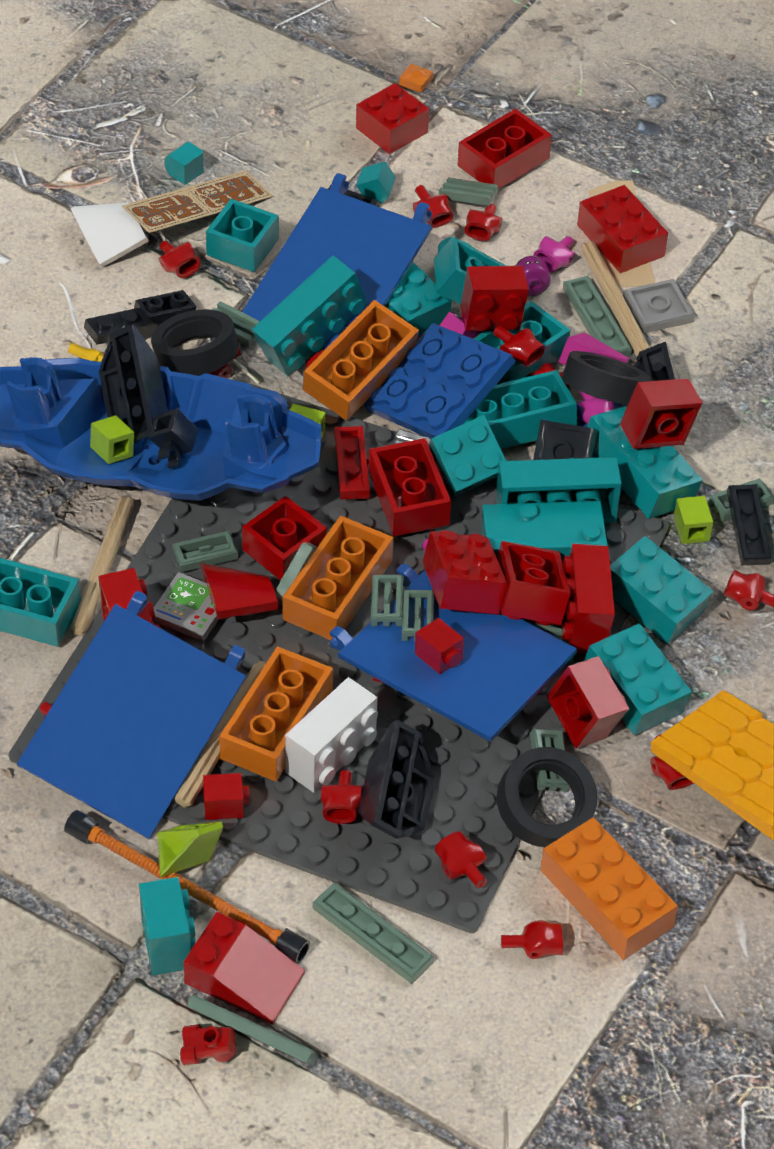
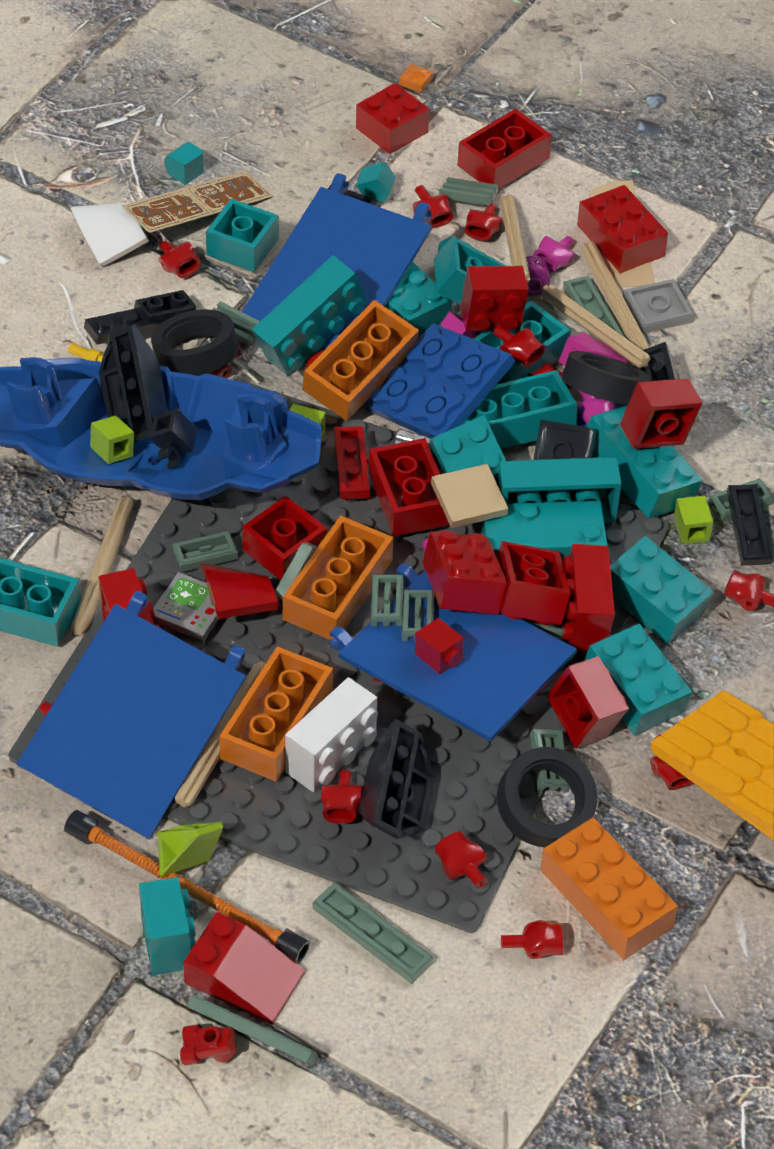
red brick [203,773,250,820] -> none
none -> tan tile [431,464,508,528]
none -> tan axle [499,194,530,283]
none -> tan axle [540,285,650,368]

